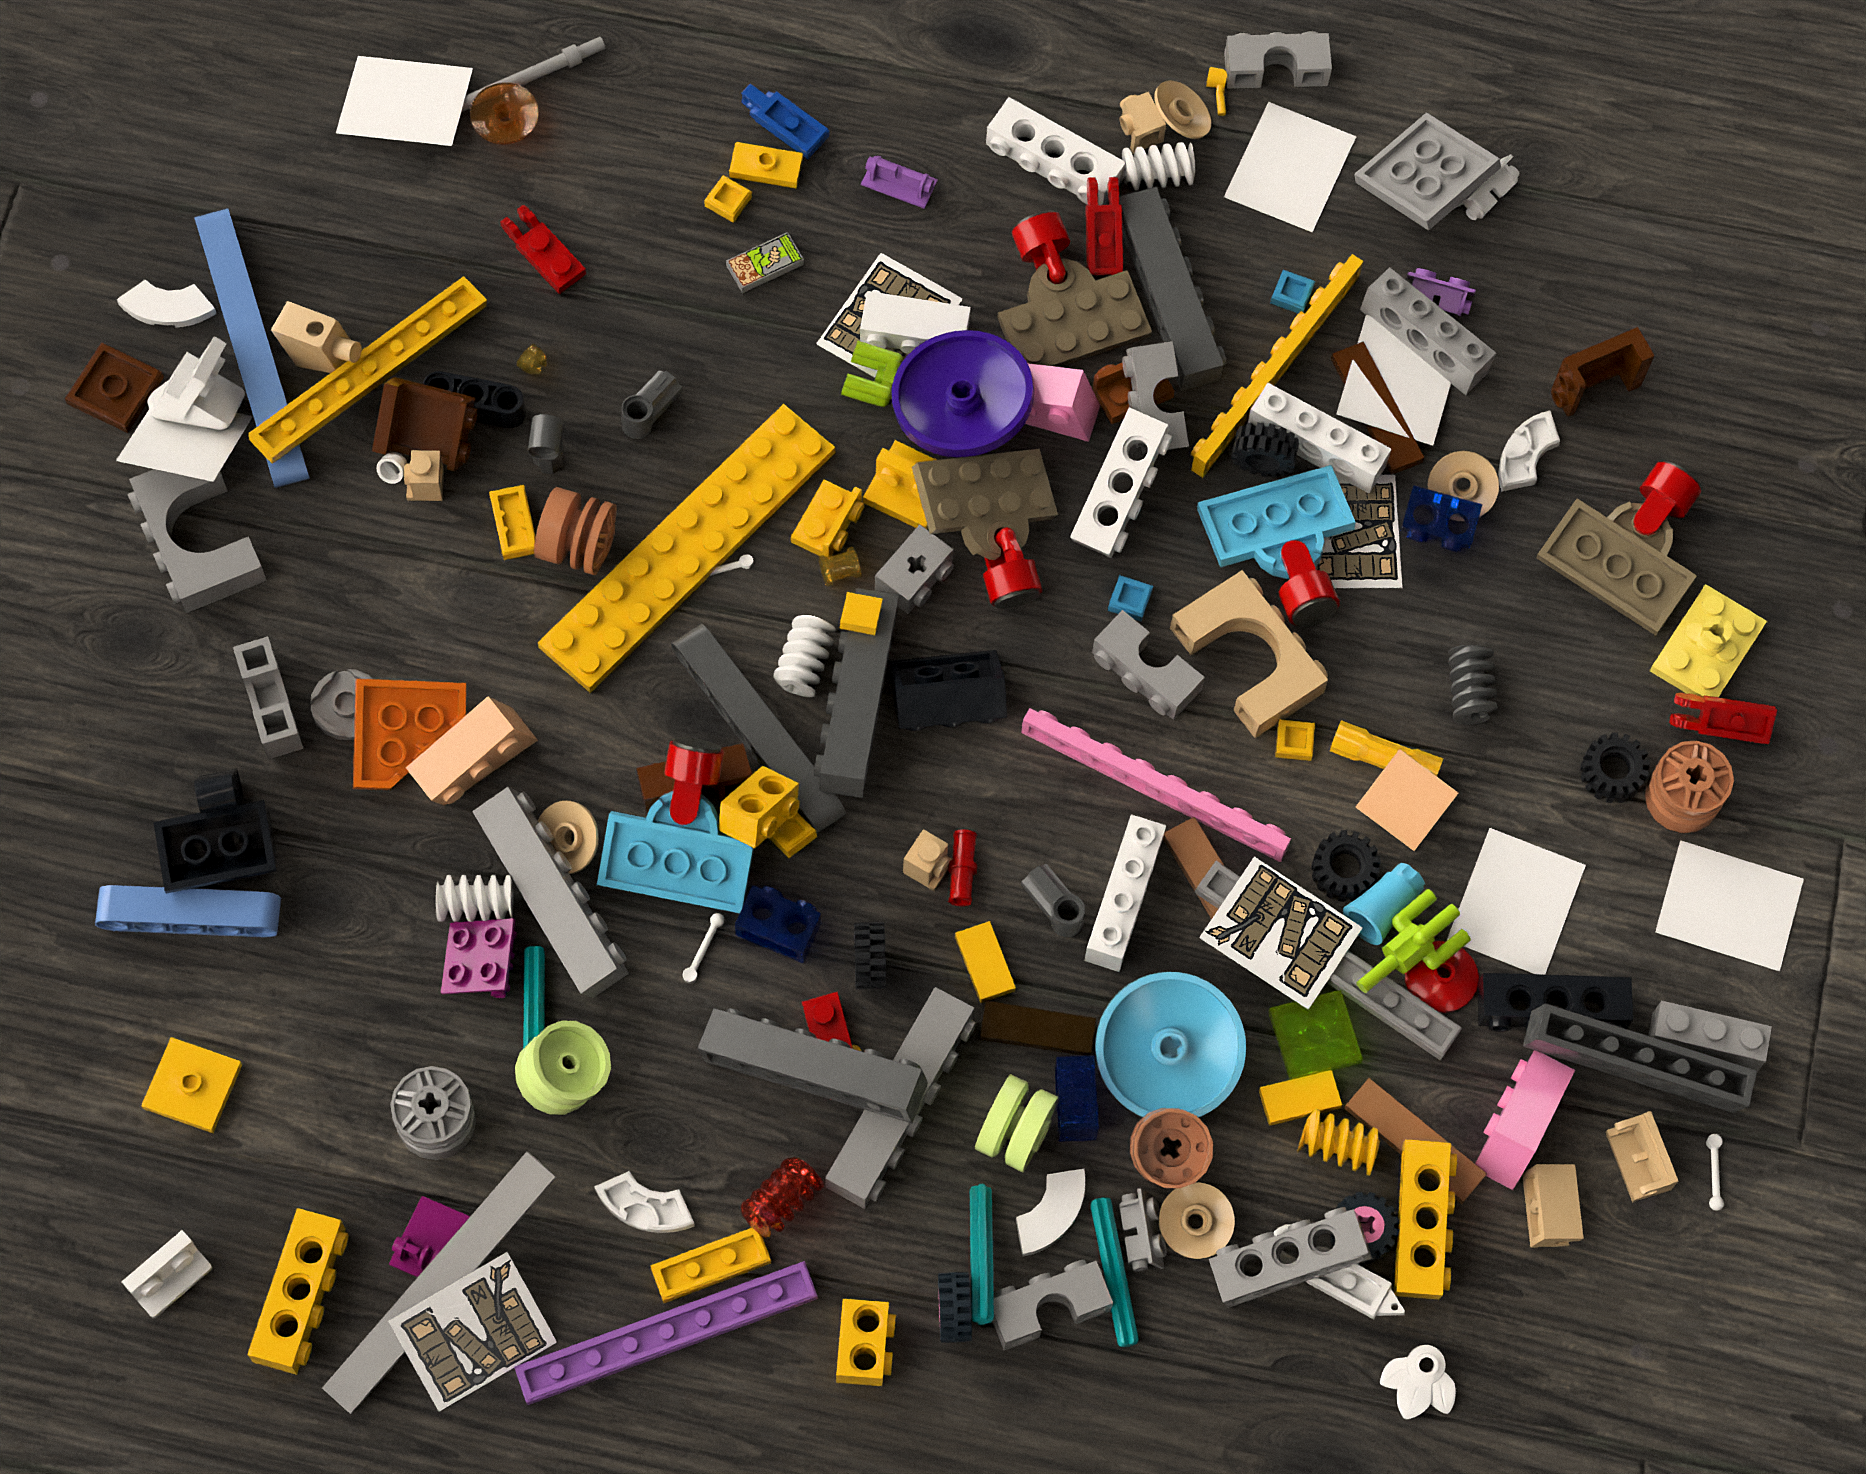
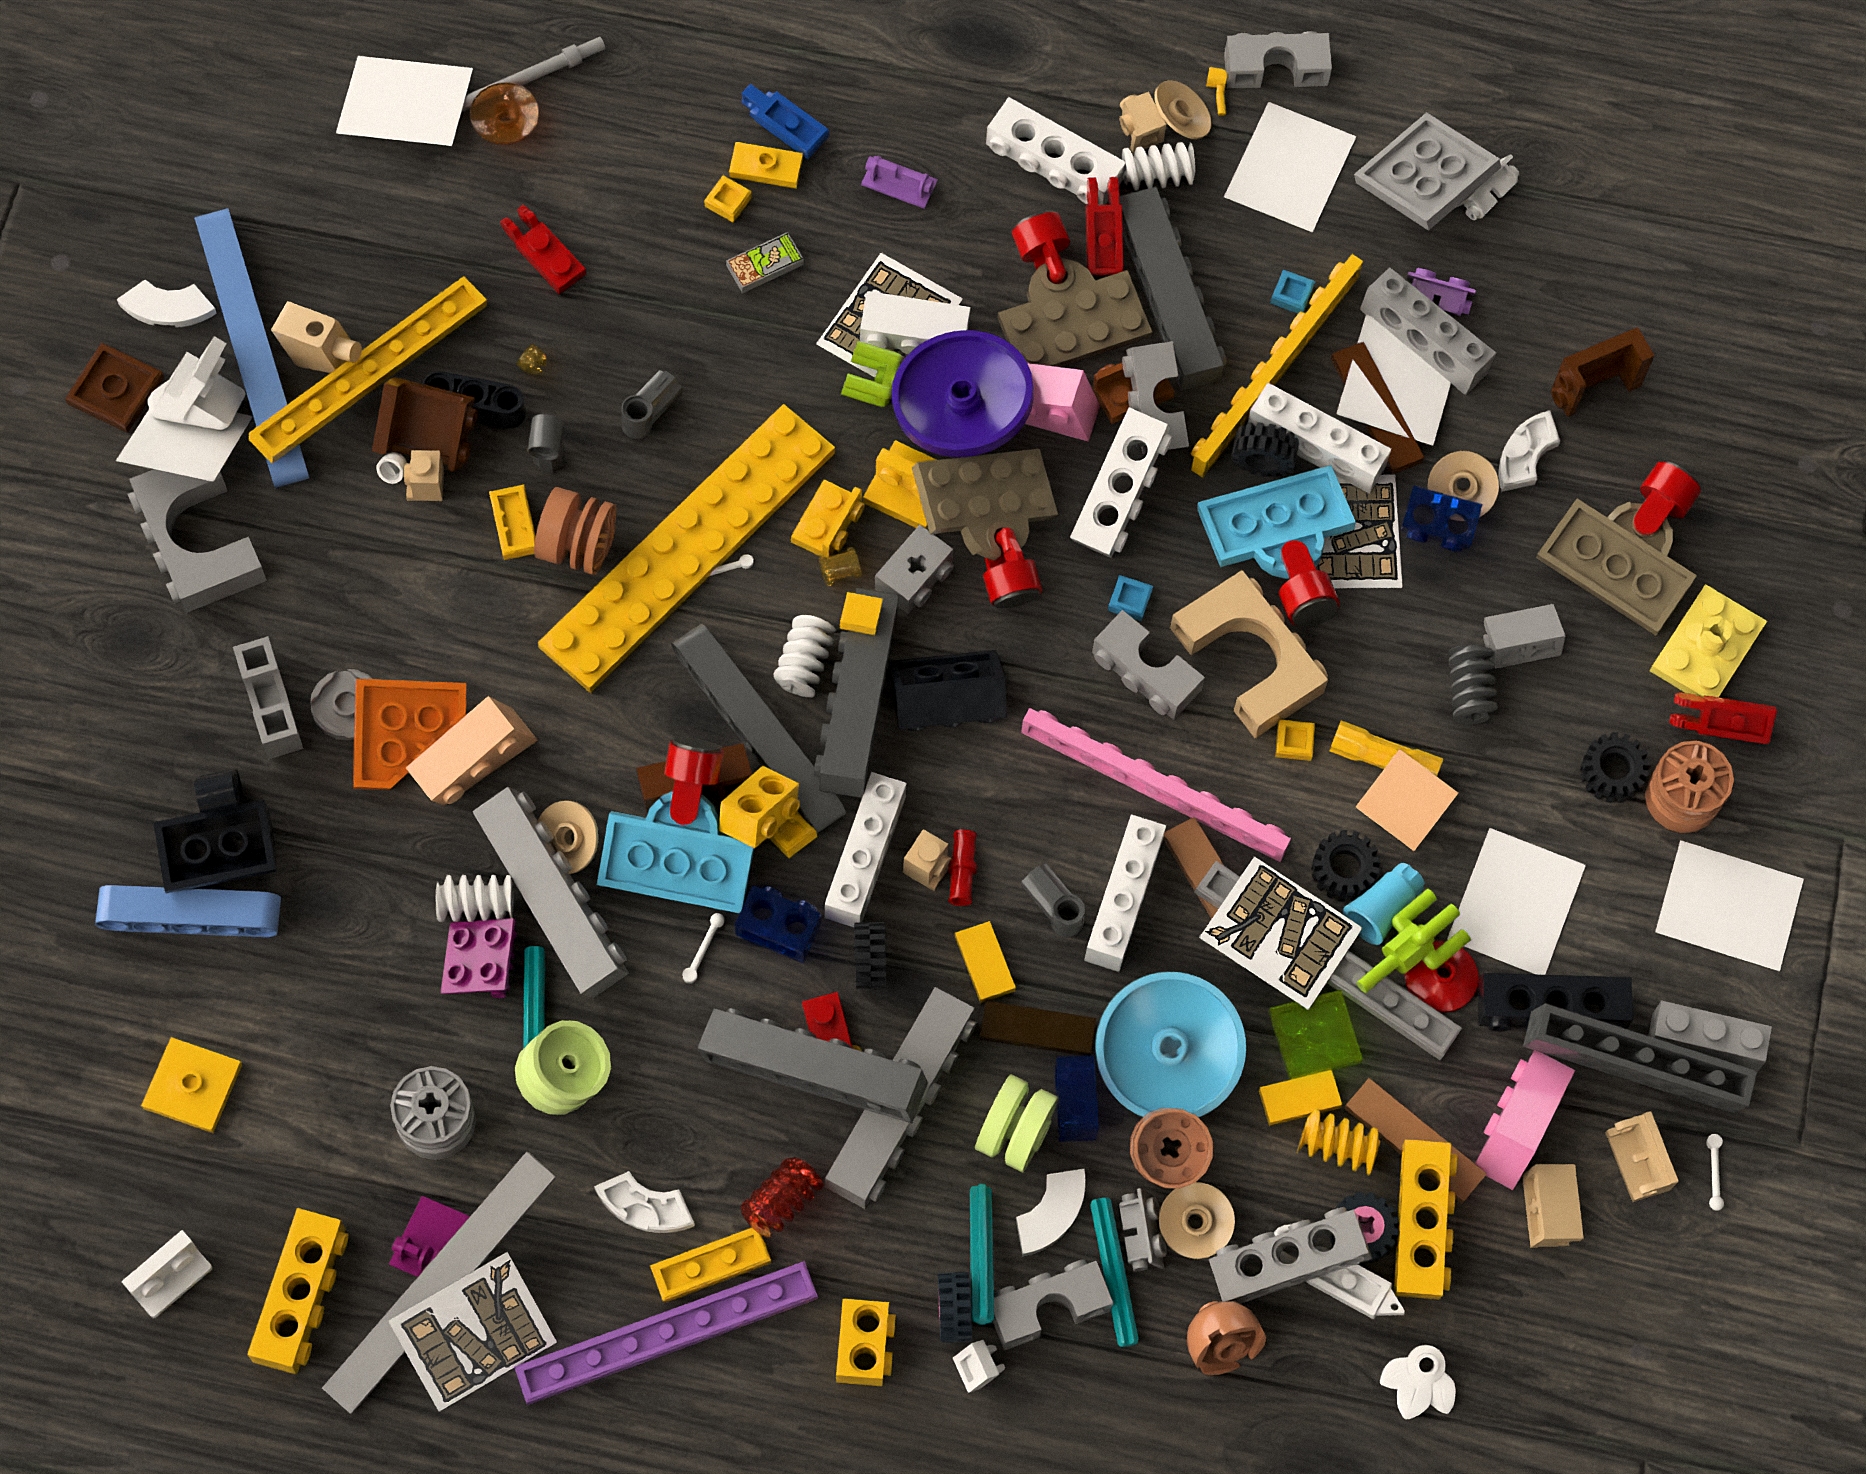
none -> white brick [825,772,906,927]
none -> white tile [953,1340,1005,1393]
none -> nougat cylinder [1187,1301,1267,1375]
none -> light grey hinge [1483,604,1565,669]

